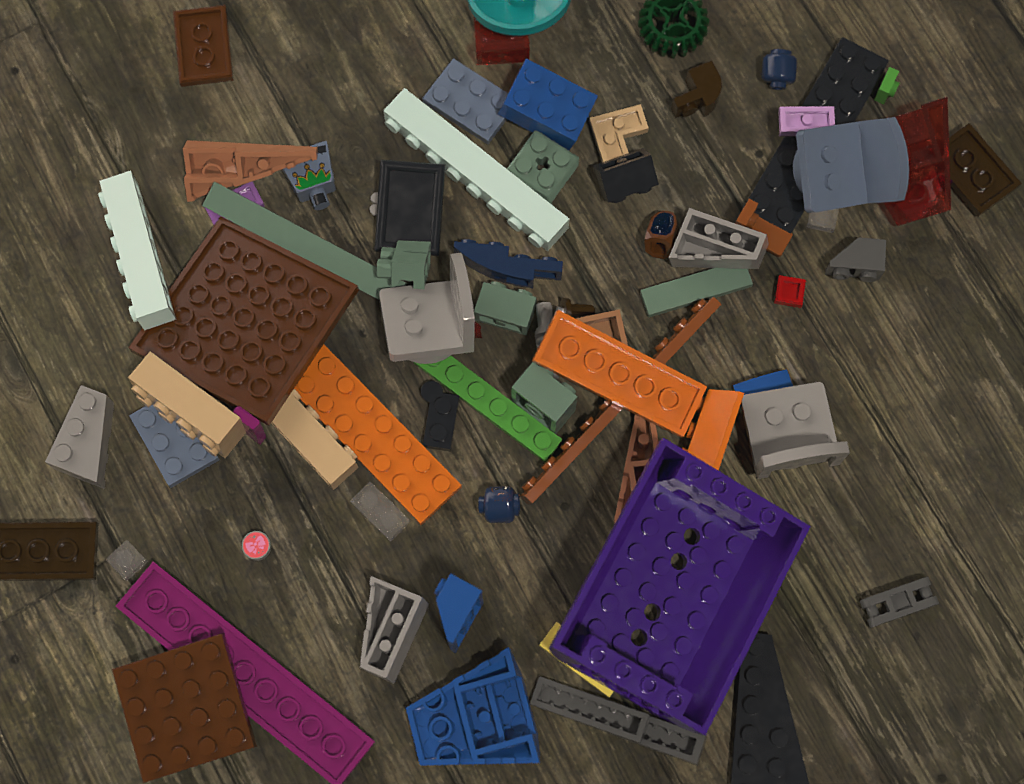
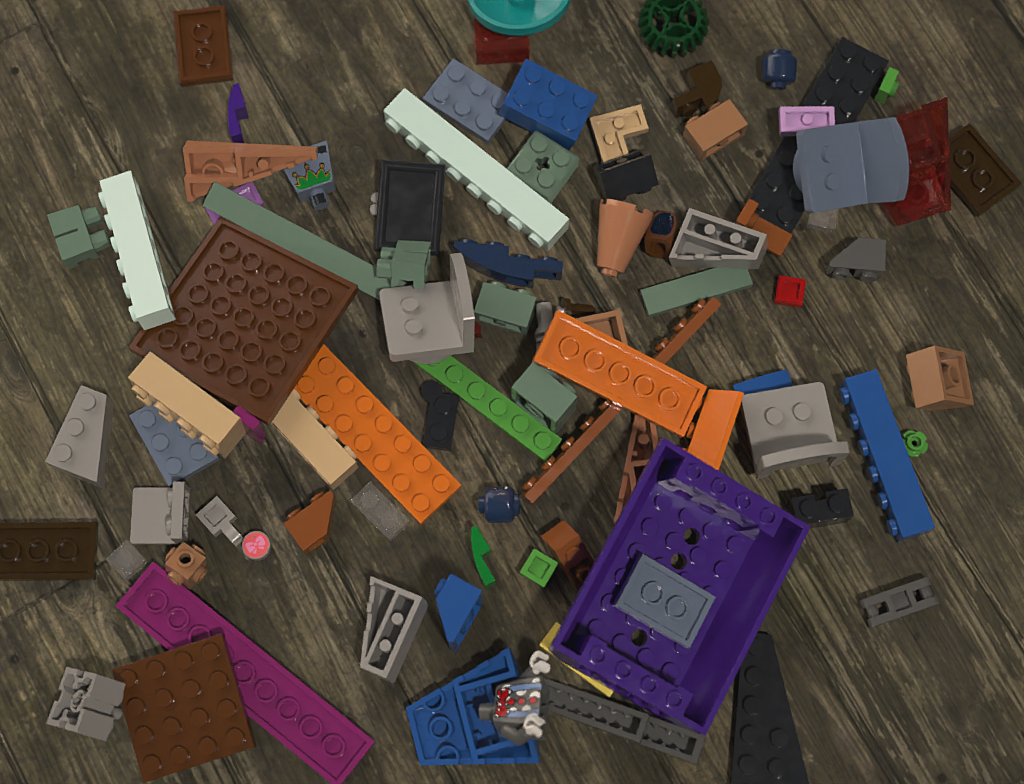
none -> light grey brick [46,667,126,741]
none -> sand green hips [47,205,111,269]
none -> light grey bracket [130,482,191,544]
none -> medium nougat brick [165,542,208,591]
none -> light grey plate [196,496,244,547]
none -> dark purple slope [228,83,249,143]
none -> dark orange slope [283,490,336,556]
none -> green slope [471,525,496,590]
none -> torso [479,651,550,746]
none -> bright green plate [519,548,559,589]
none -> dark orange slope [541,520,594,591]
none -> nougat cone [597,199,654,278]
none -> sand blue plate [613,554,715,648]
none -> medium nougat brick [683,99,748,161]
none -> black brick [786,488,854,529]
none -> blue brick [839,369,935,543]
none -> bright green plate [903,430,928,457]
none -> medium nougat slope [906,345,974,411]

